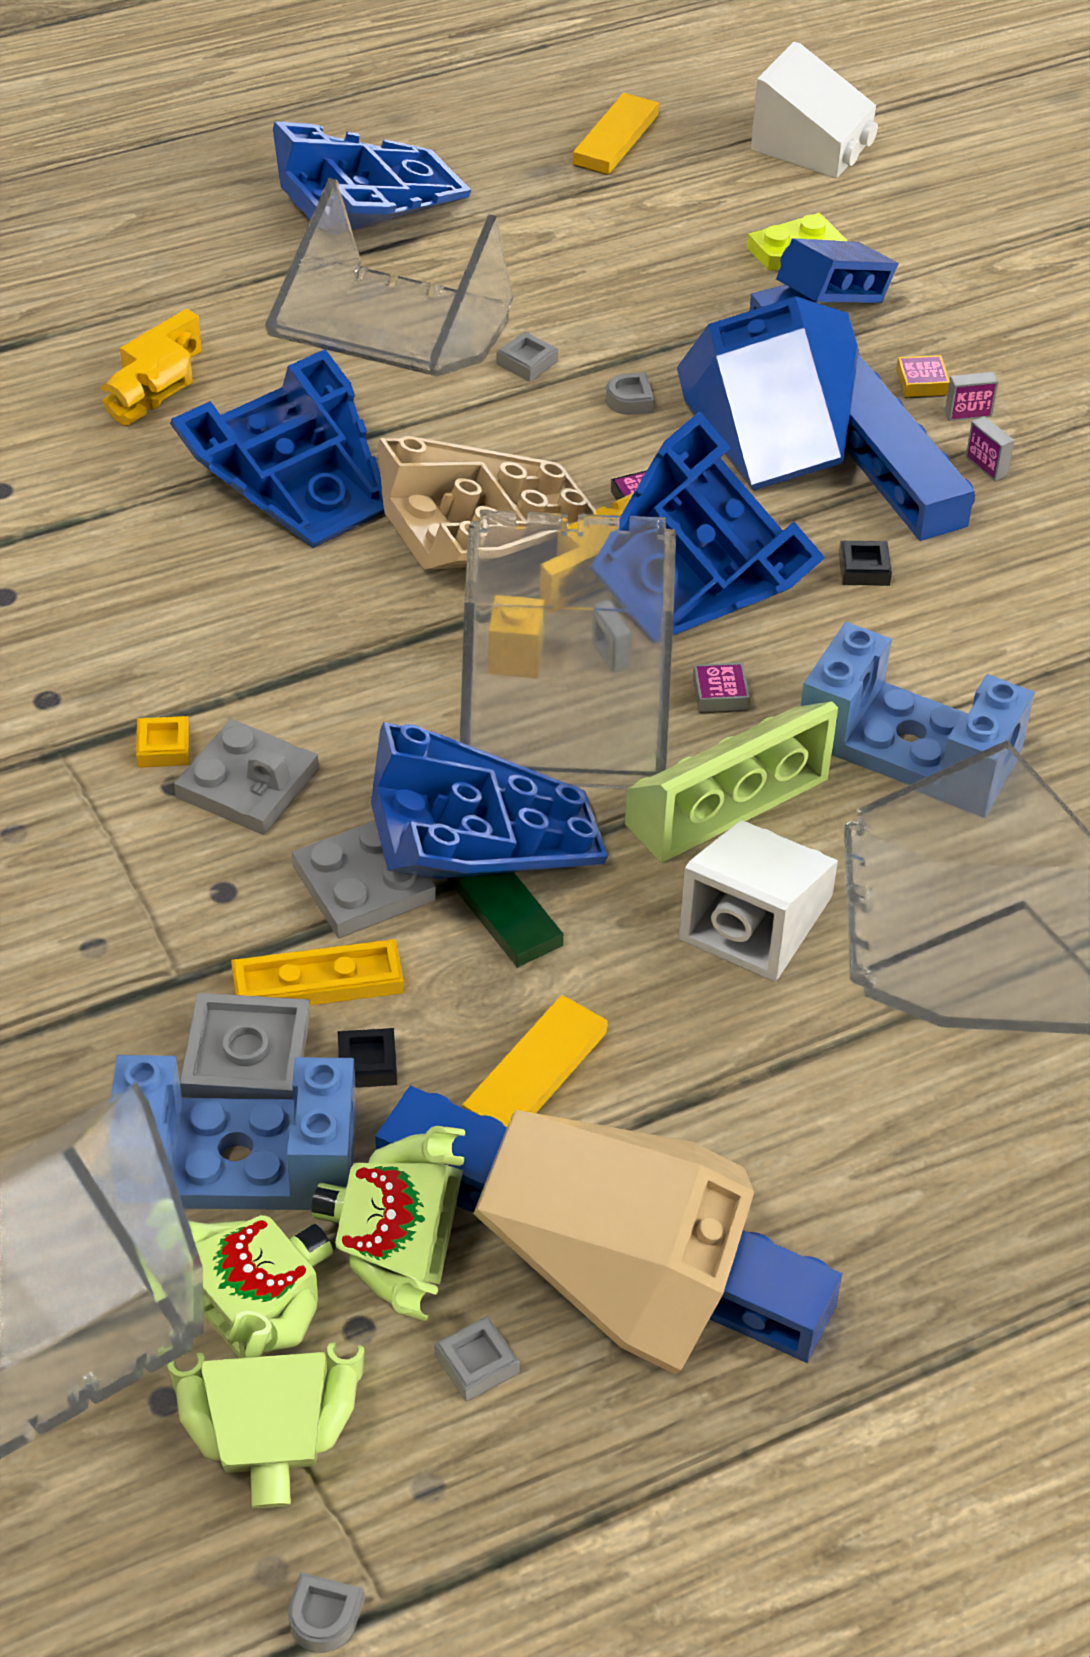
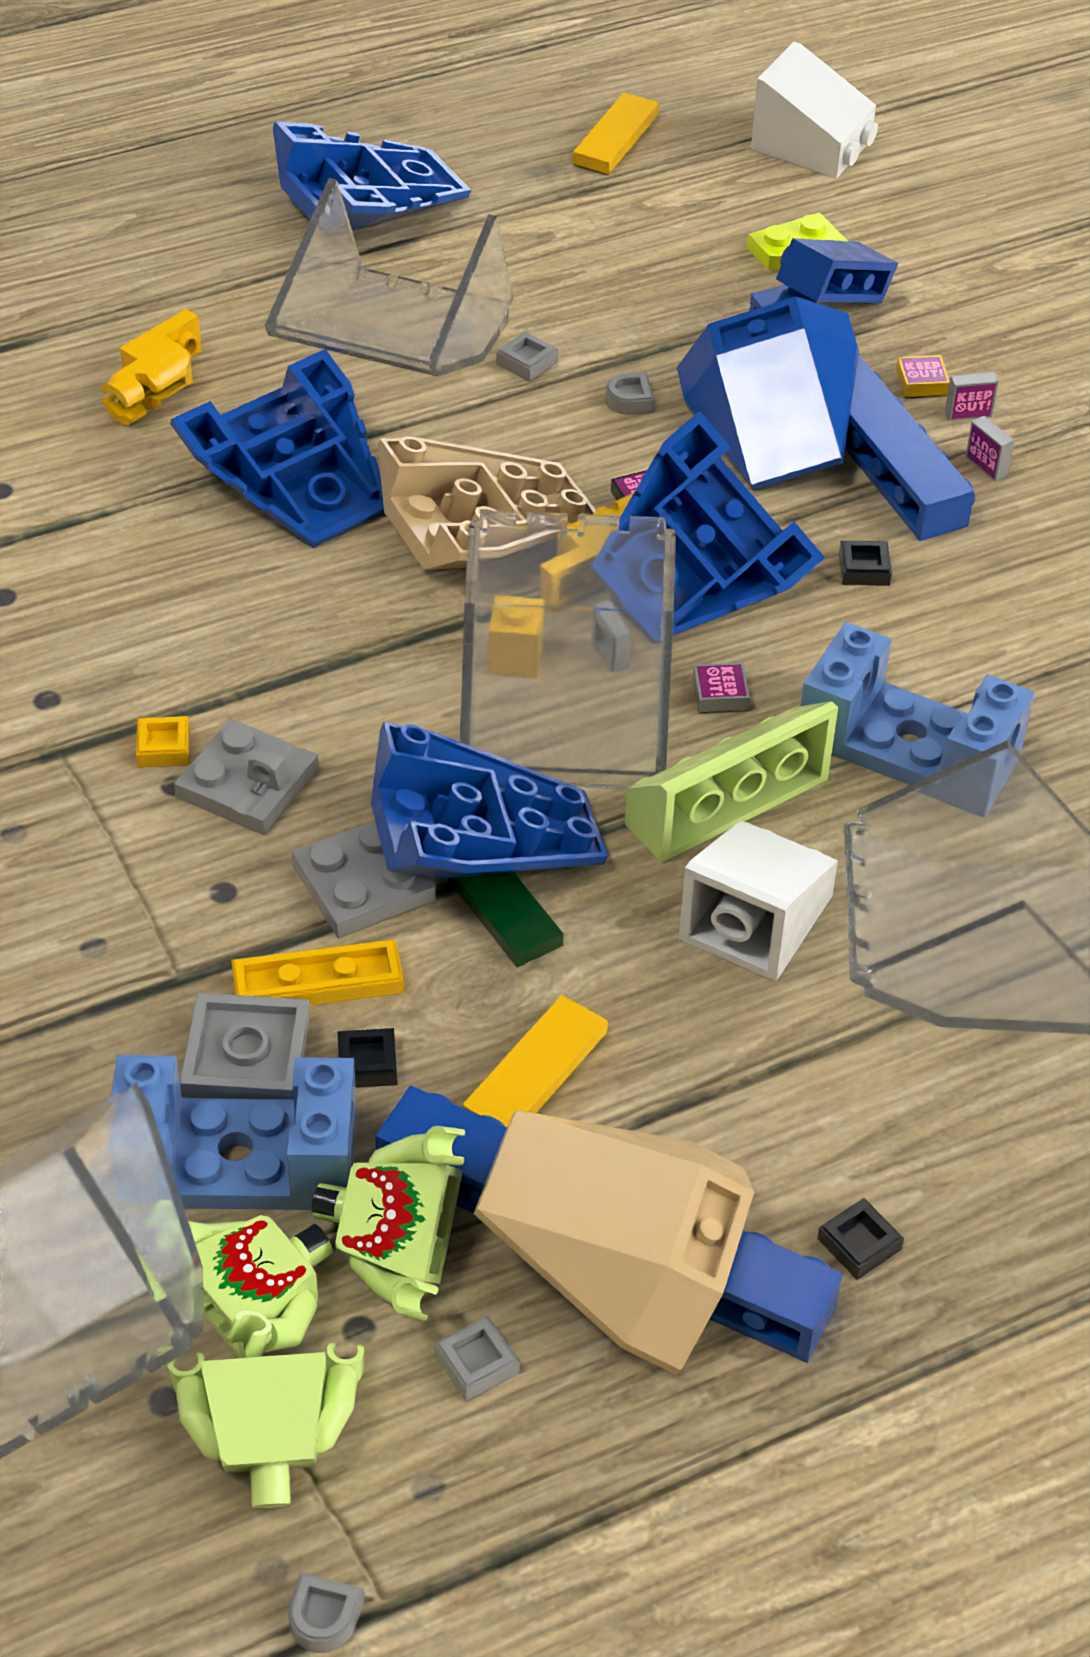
none -> black tile [817,1198,904,1280]

